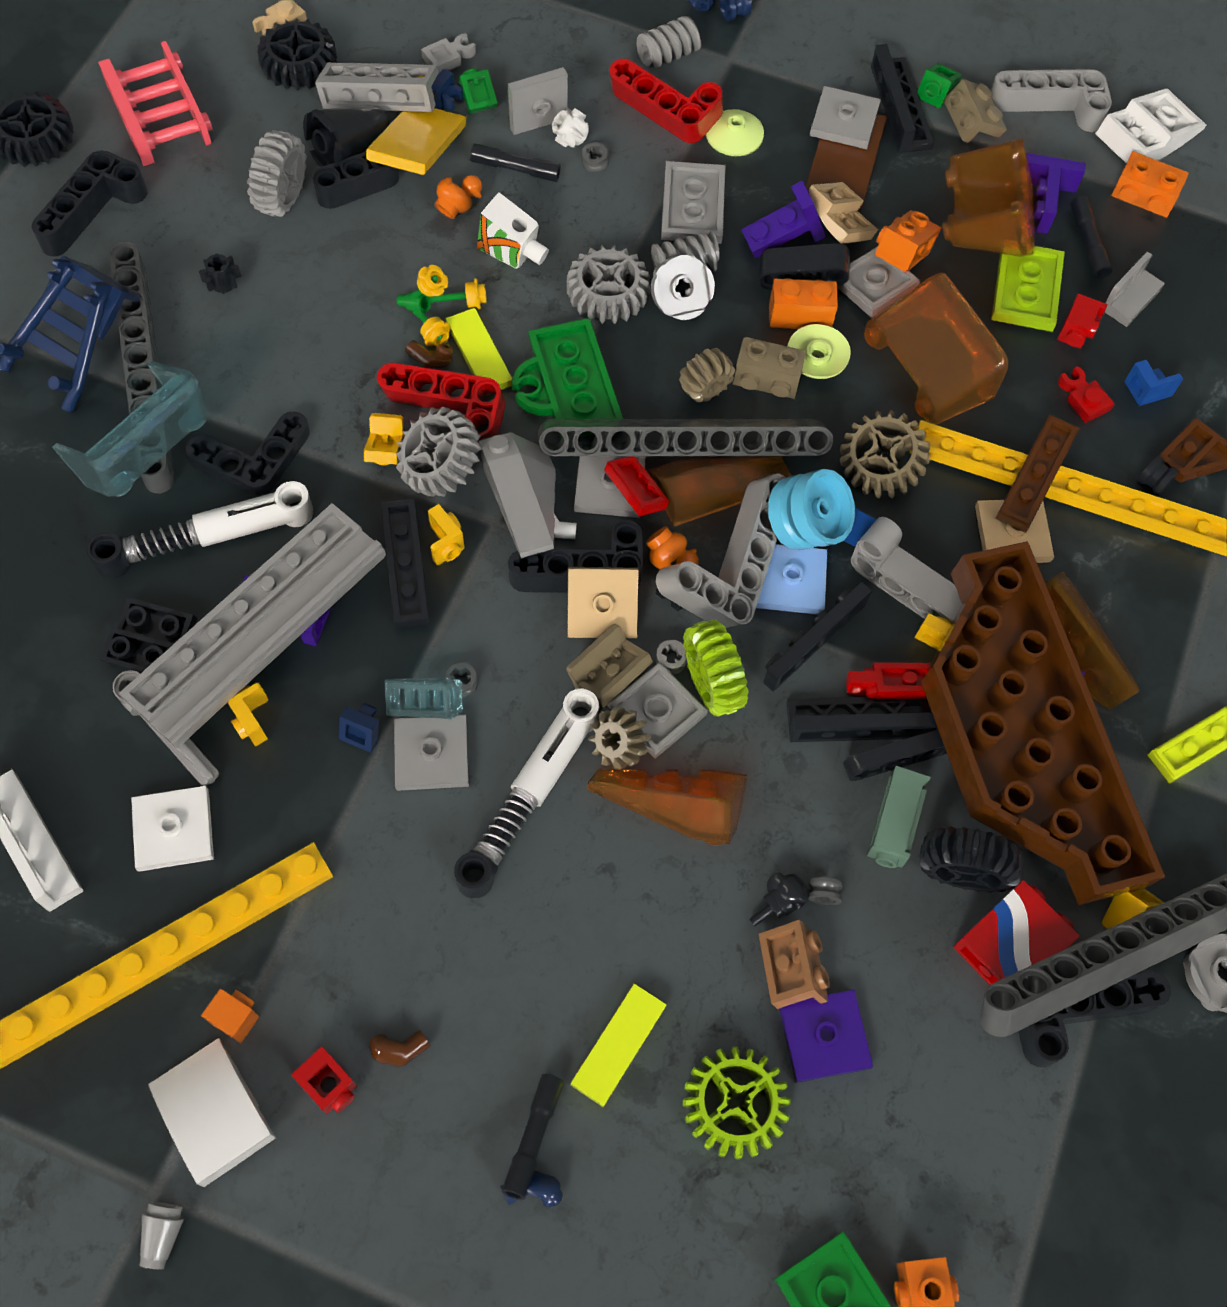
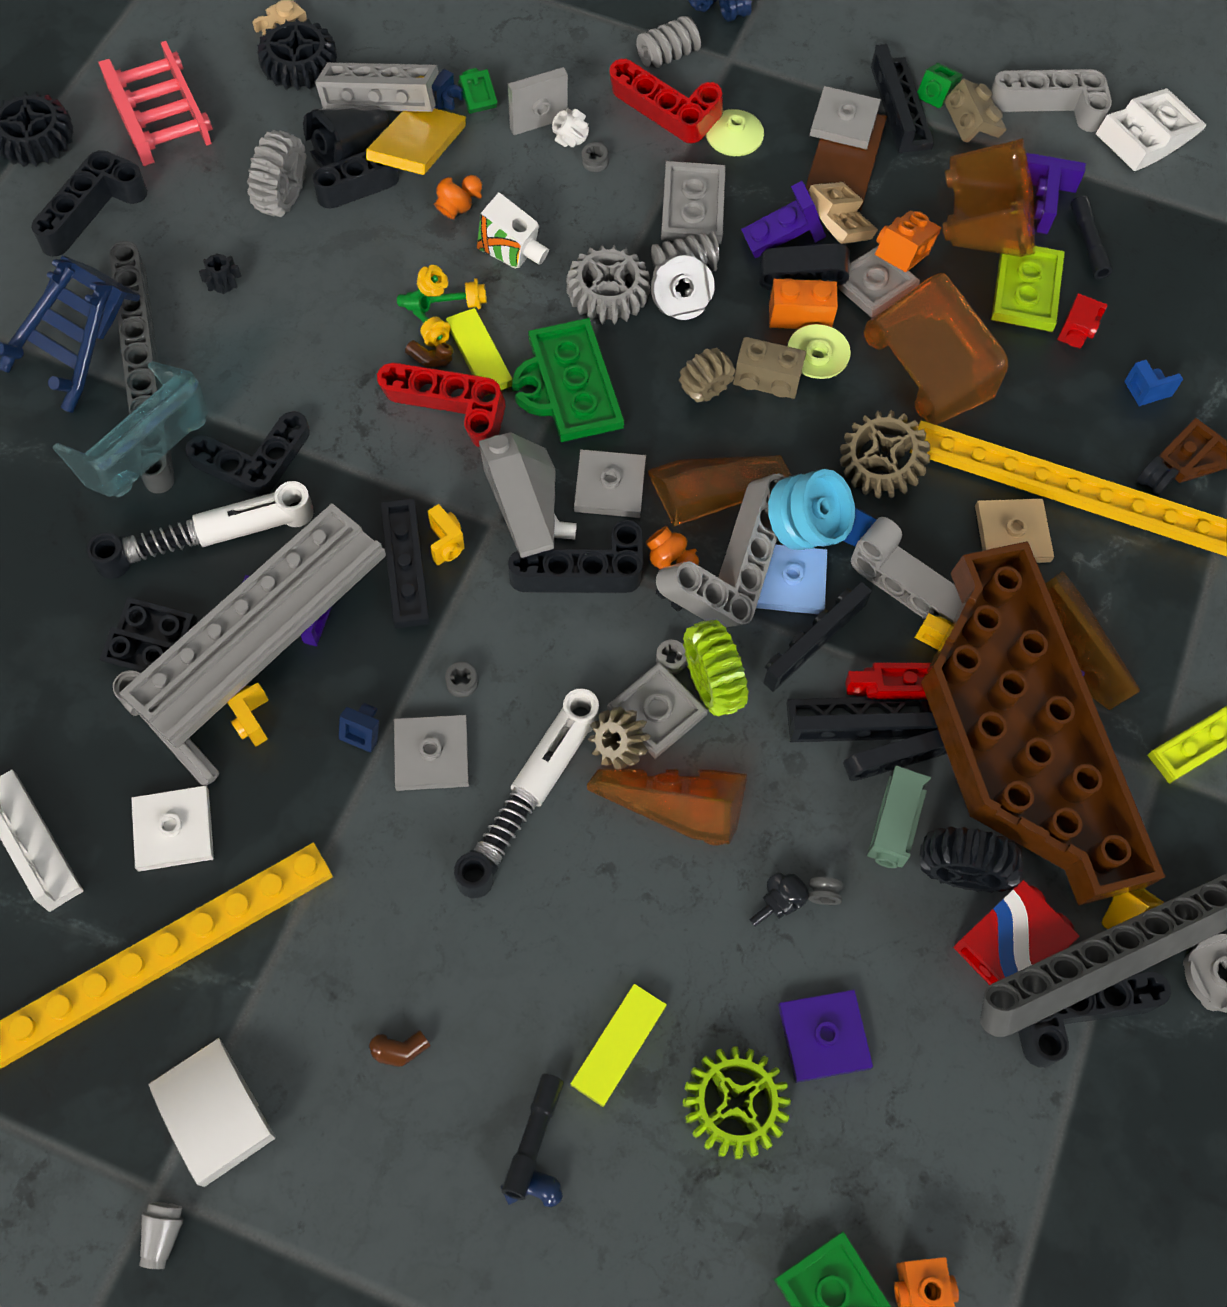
orange plate [201,988,259,1044] -> none
red brick [291,1046,357,1114] -> none
yellow bracket [364,413,404,465] -> none
clear light blue slope [385,679,462,719] -> none
light grey gear [396,406,482,497] -> none
light grey plate [421,33,476,74] -> none
black piece [470,143,561,182] -> none
dark grey beam [538,419,833,456] -> none
dark tan bracket [566,624,653,708] -> none
tan plate [568,567,638,638] -> none
red plate [604,456,669,517] -> none
medium nougat bracket [759,919,830,1009] -> none
reddish brown tile [995,414,1080,533] -> none
red plate [1058,366,1115,423] -> none
light grey panel [1105,252,1165,327] -> none
orange brick [1111,151,1189,218] -> none

